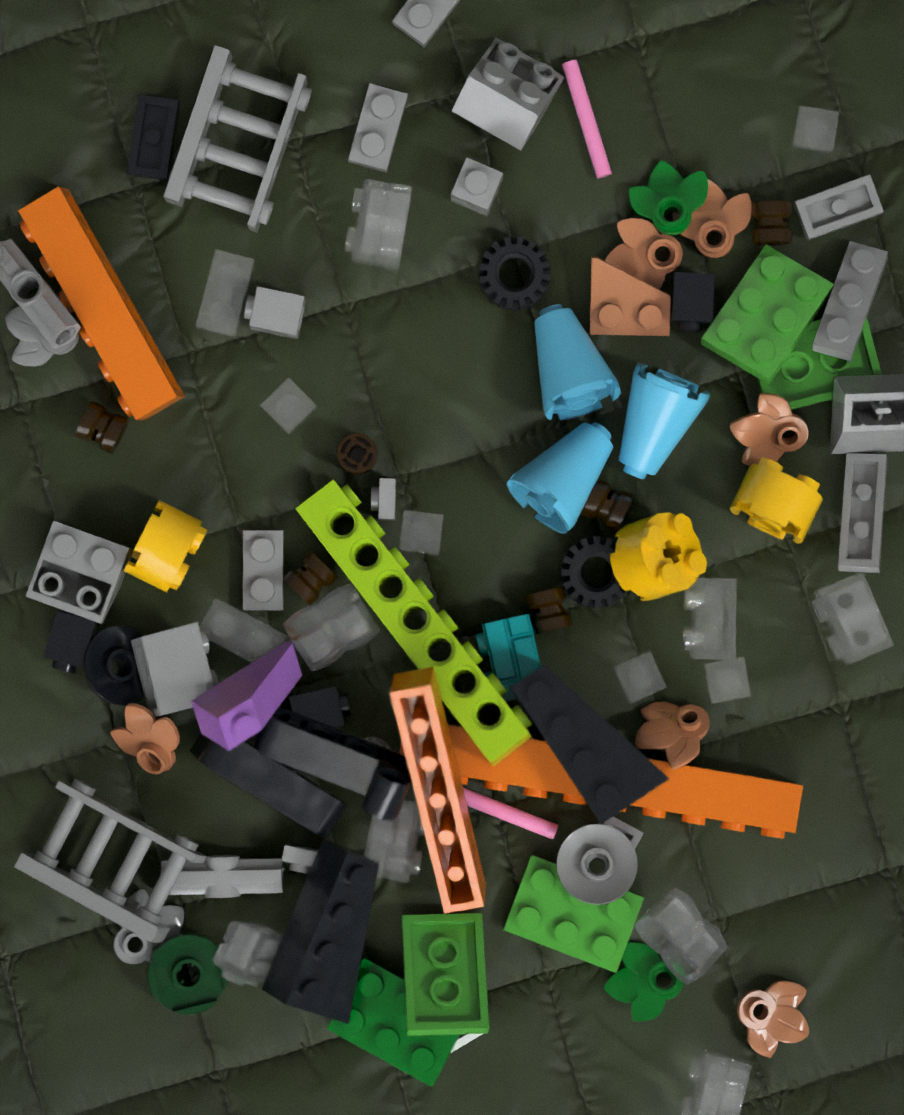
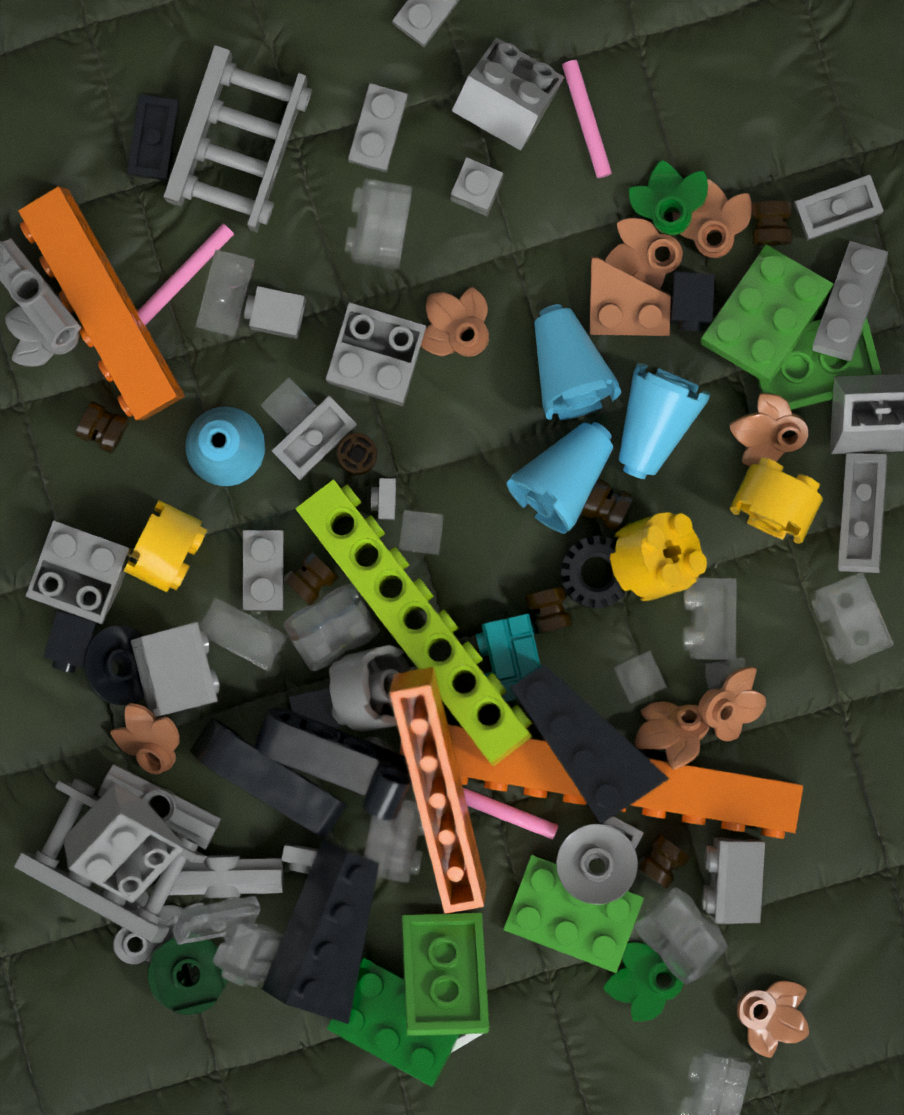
medium lavender slope [191,640,302,751] -> none
black tyre [479,236,551,311] -> none
clear plate [792,106,839,154] -> none
none -> light grey slope [63,784,184,903]
none -> light grey piece [98,764,221,849]
none -> bright pink bar [137,223,234,325]
none -> clear plate [172,896,261,945]
none -> medium azure cone [186,407,265,486]
none -> light grey plate [272,396,357,480]
none -> light grey slope [326,302,426,406]
none -> light grey brick [329,645,418,732]
none -> nougat plate [421,287,489,357]
none -> dark brown wheel [637,833,691,889]
none -> nougat plate [698,666,766,741]
none -> light grey slope [702,836,765,924]

